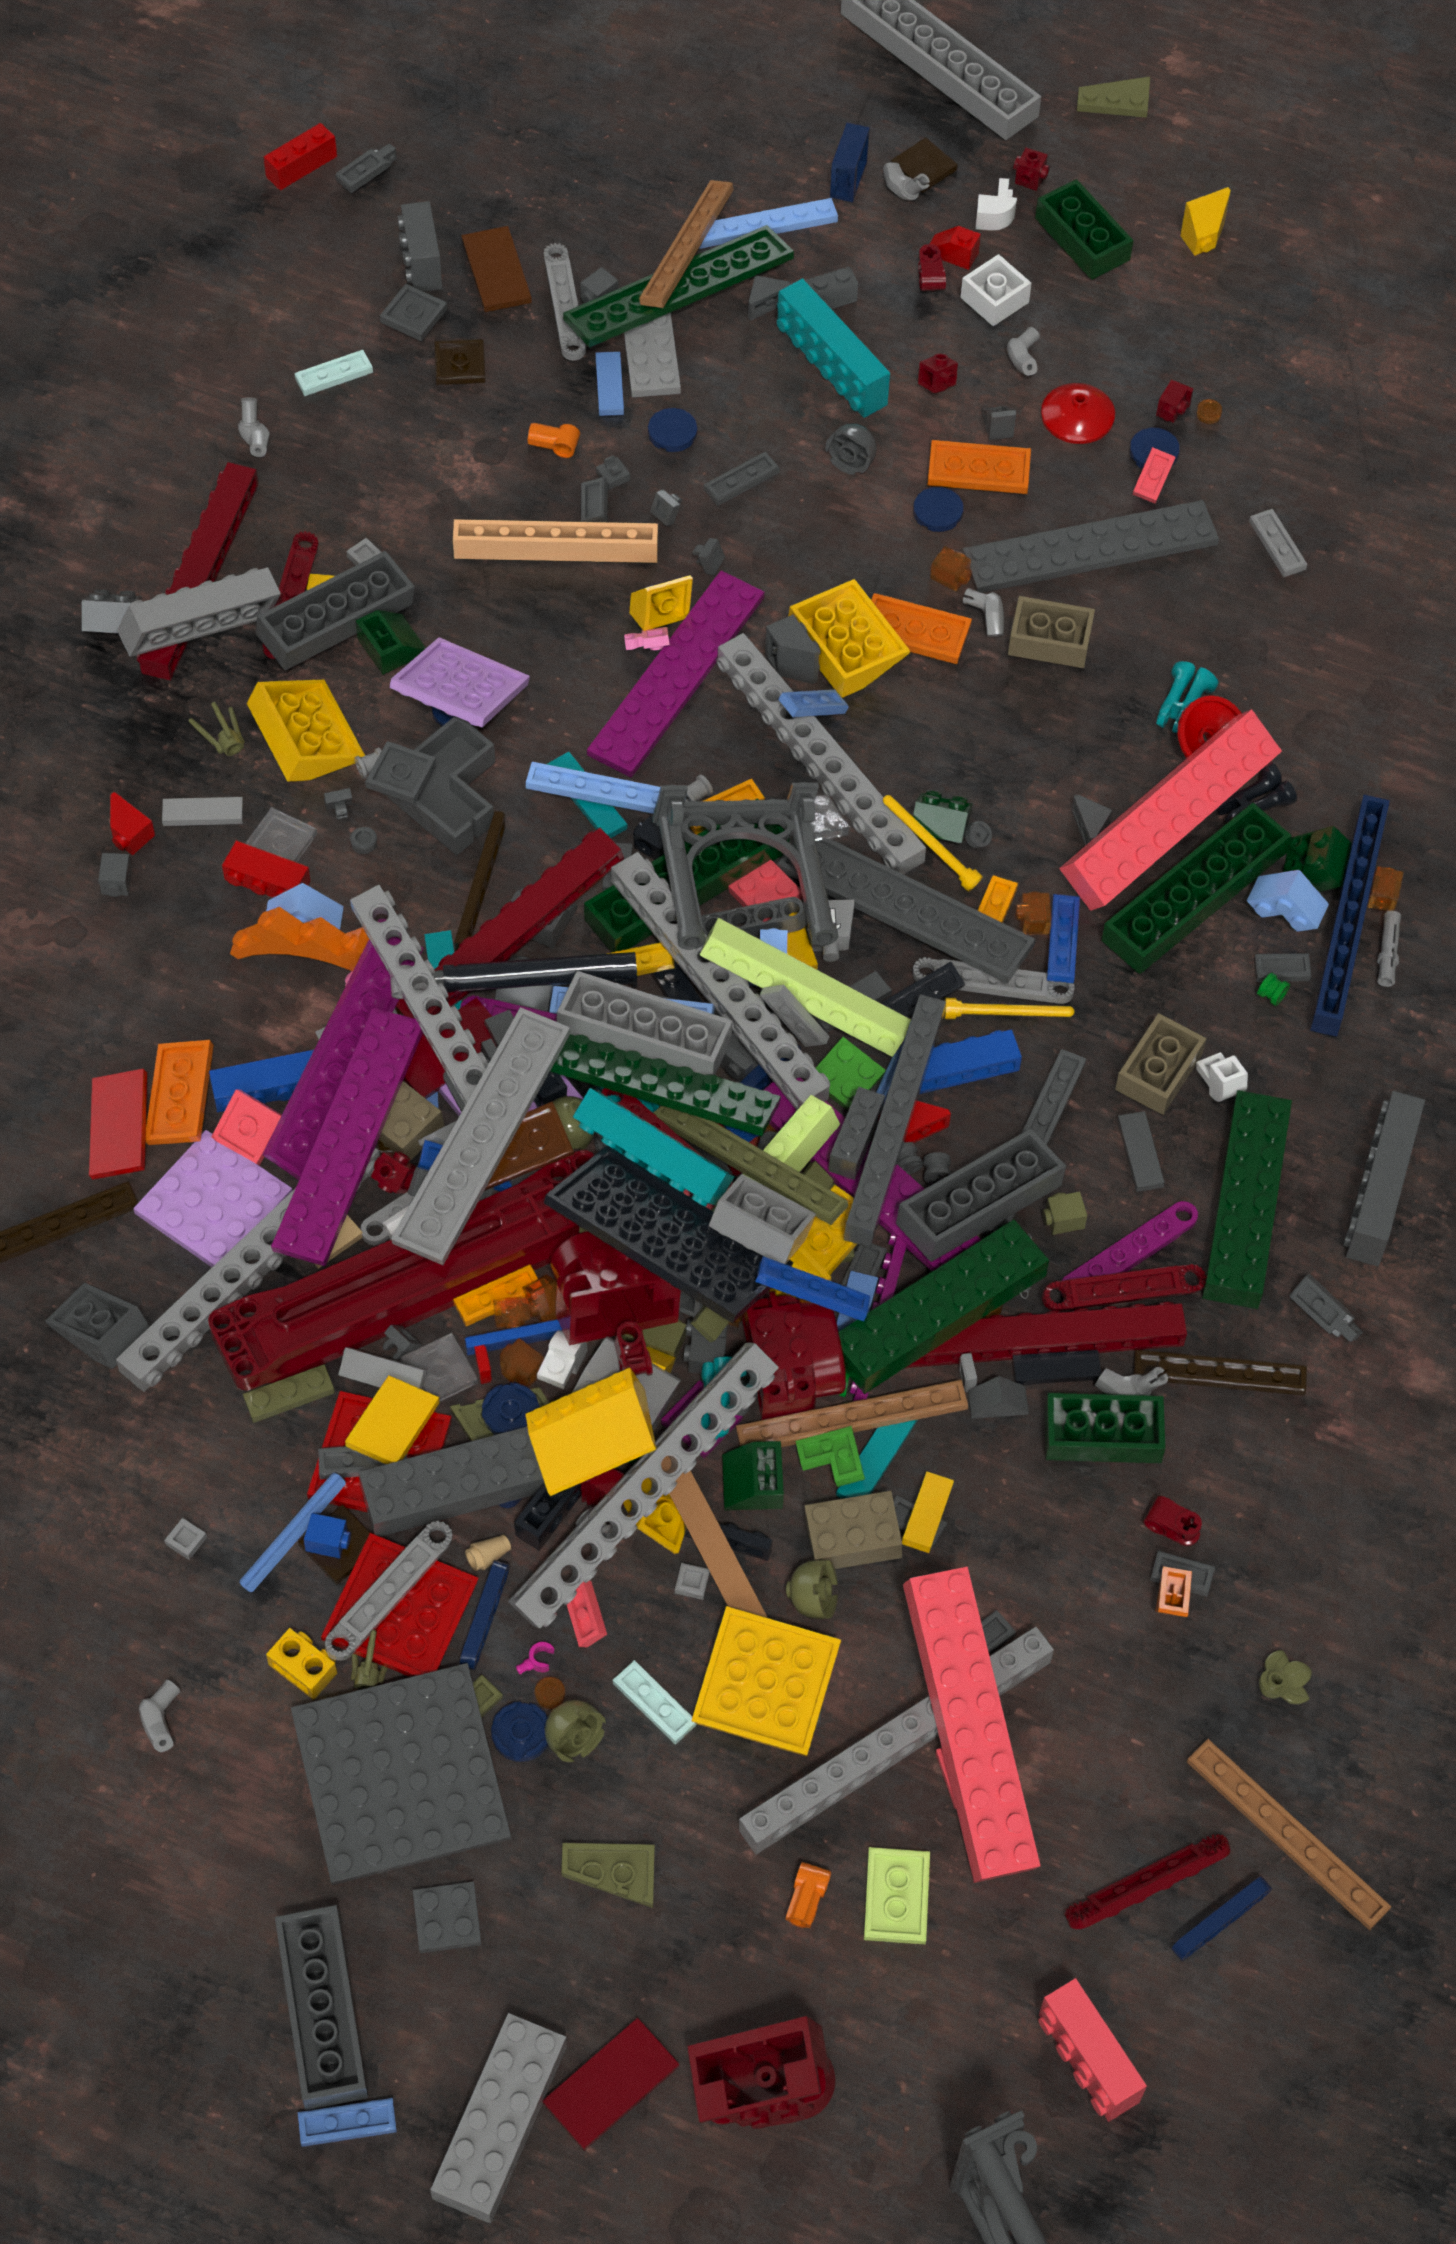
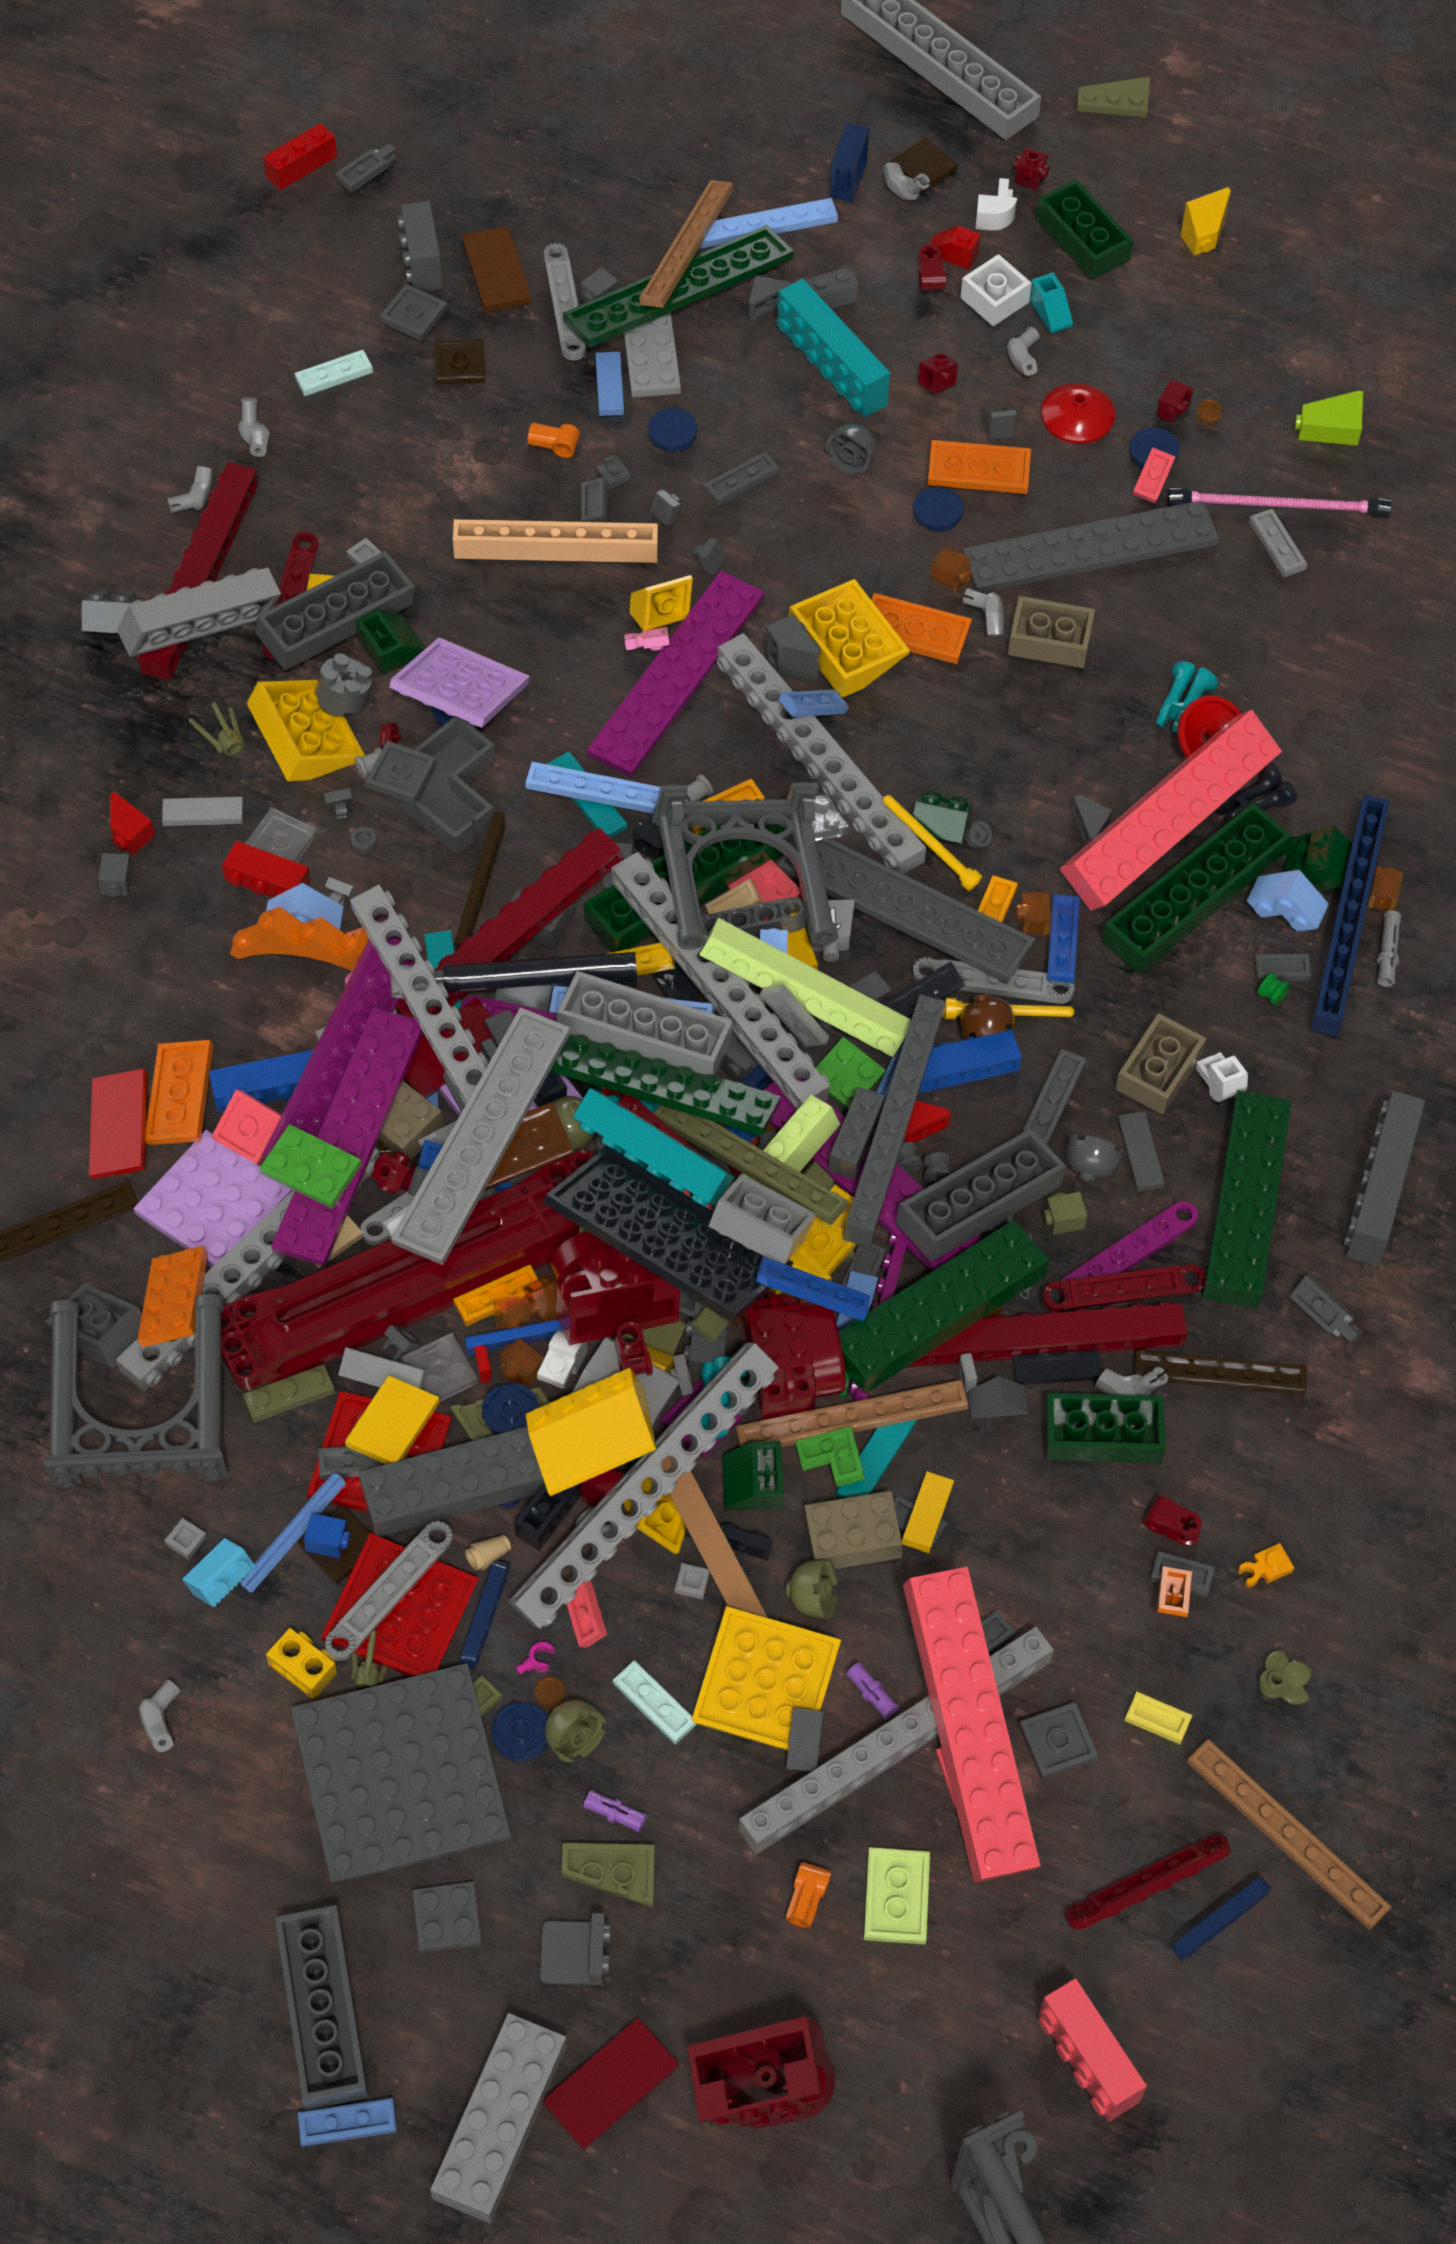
none -> dark grey arch [44,1294,228,1488]
none -> orange plate [137,1245,208,1348]
none -> light grey arm [167,466,214,514]
none -> medium azure brick [182,1538,255,1607]
none -> bright green plate [259,1124,362,1209]
none -> dark grey brick [314,654,372,716]
none -> light grey tile [325,877,359,906]
none -> dark red piece [380,722,402,748]
none -> dark grey bracket [540,1913,610,1986]
none -> medium lavender pin [584,1789,647,1833]
none -> light grey plate [670,1354,694,1396]
none -> tan tile [705,879,763,914]
none -> dark grey tile [786,1708,823,1773]
none -> medium lavender pin [846,1662,899,1719]
none -> reddish brown cylinder [961,993,1017,1039]
none -> dark grey plate [1019,1702,1099,1779]
none -> teal slope [1029,272,1073,334]
none -> dark grey cylinder [1066,1134,1123,1183]
none -> light yellow tile [1125,1692,1192,1745]
none -> bright pink hose [1168,486,1391,518]
none -> light orange plate [1238,1543,1294,1587]
none -> lime slope [1295,391,1363,446]

